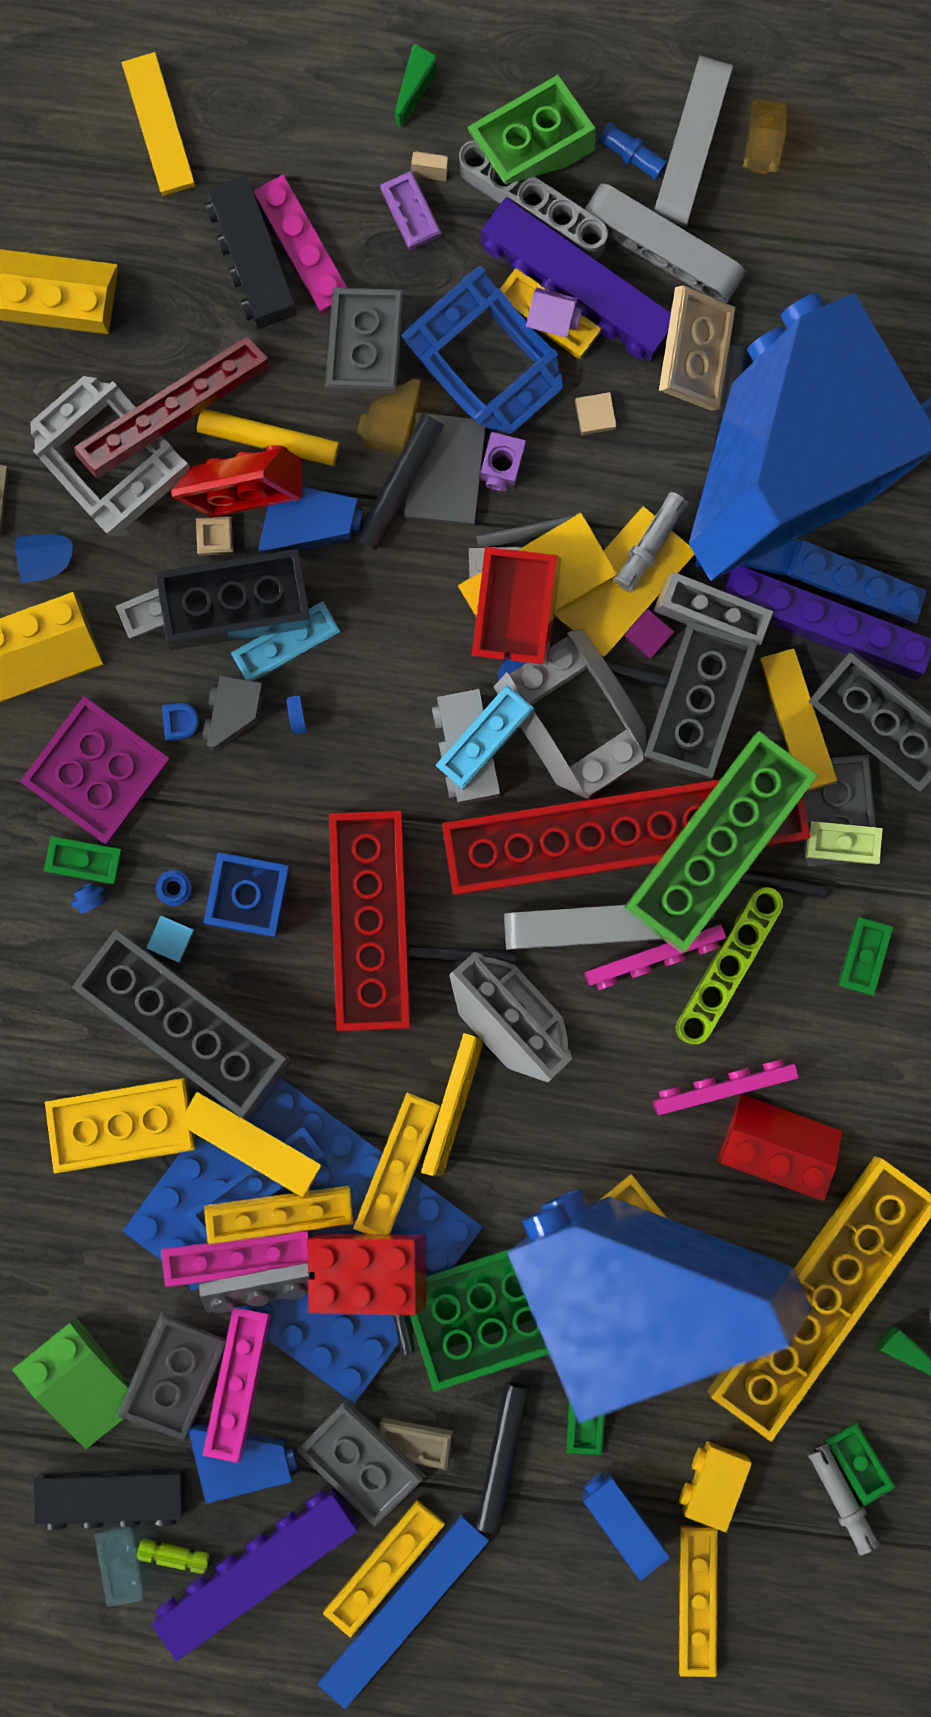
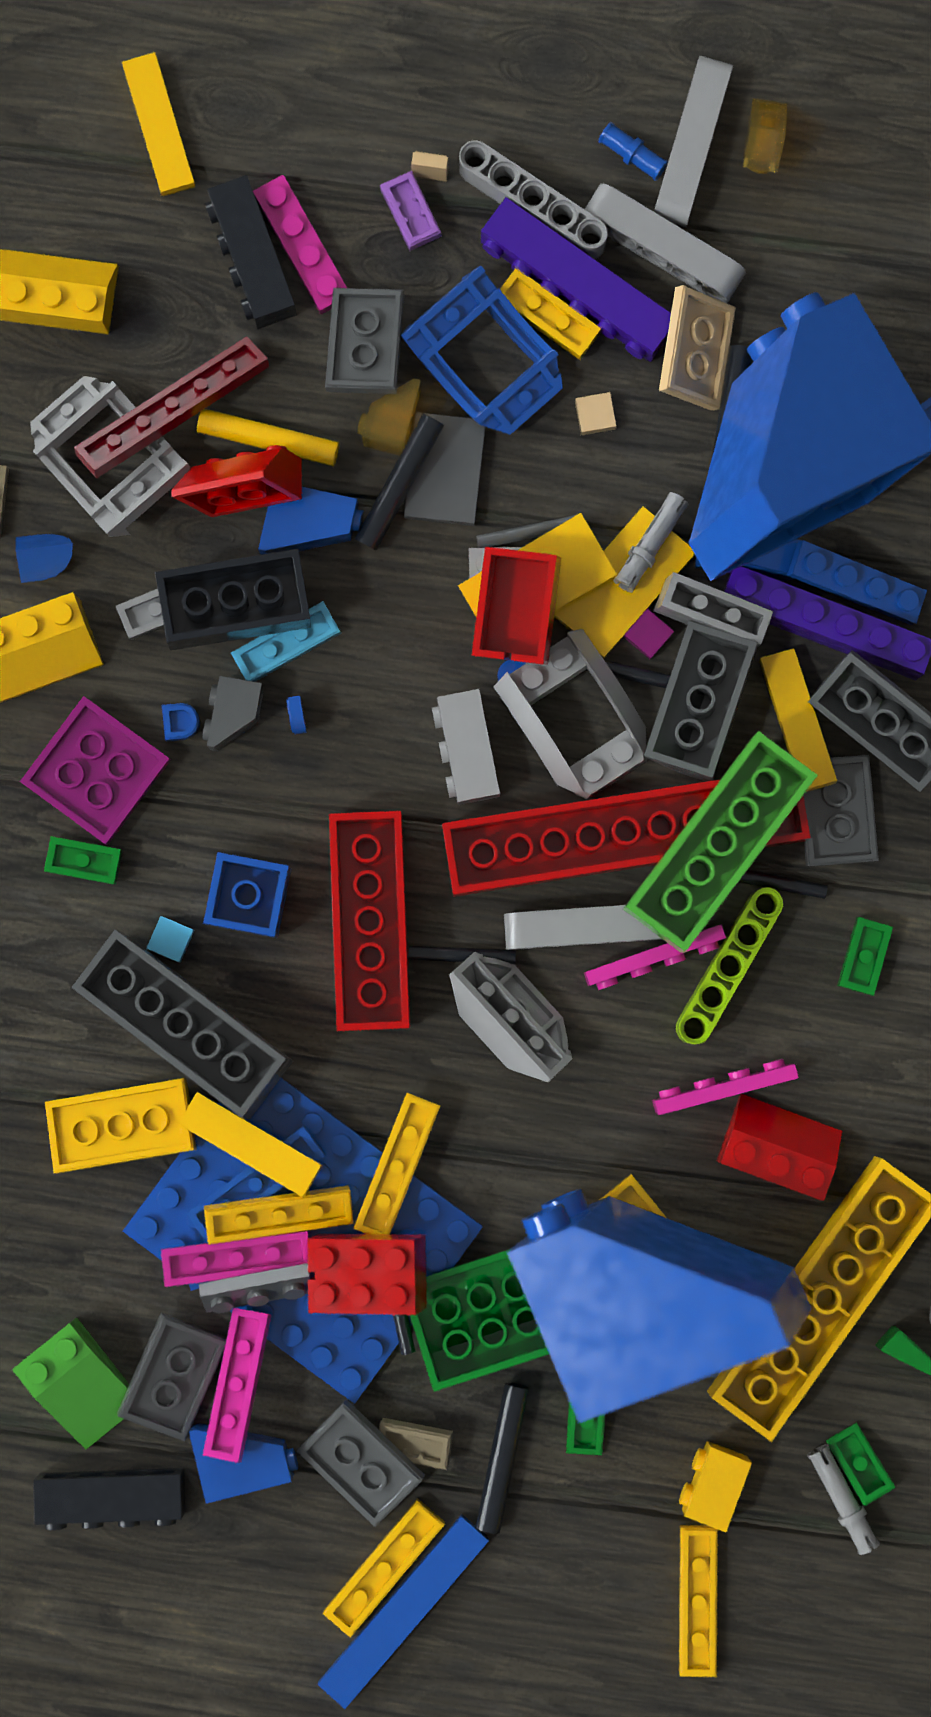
blue plate [70,883,106,913] -> none
clear light blue plate [94,1527,145,1607] -> none
lime axle [137,1539,209,1574] -> none
dark purple brick [151,1488,359,1662] -> none
blue plate [156,870,192,906] -> none
tan tile [196,517,234,556] -> none
green slope [395,44,437,128] -> none
yellow tile [421,1033,484,1176] -> none
medium azure tile [435,685,535,790] -> none
bright green slope [468,75,596,185] -> none
medium lavender brick [480,432,526,491] -> none
medium lavender brick [525,288,582,337] -> none
blue slope [582,1472,670,1581] -> none
yellowish green plate [806,821,883,865] -> none

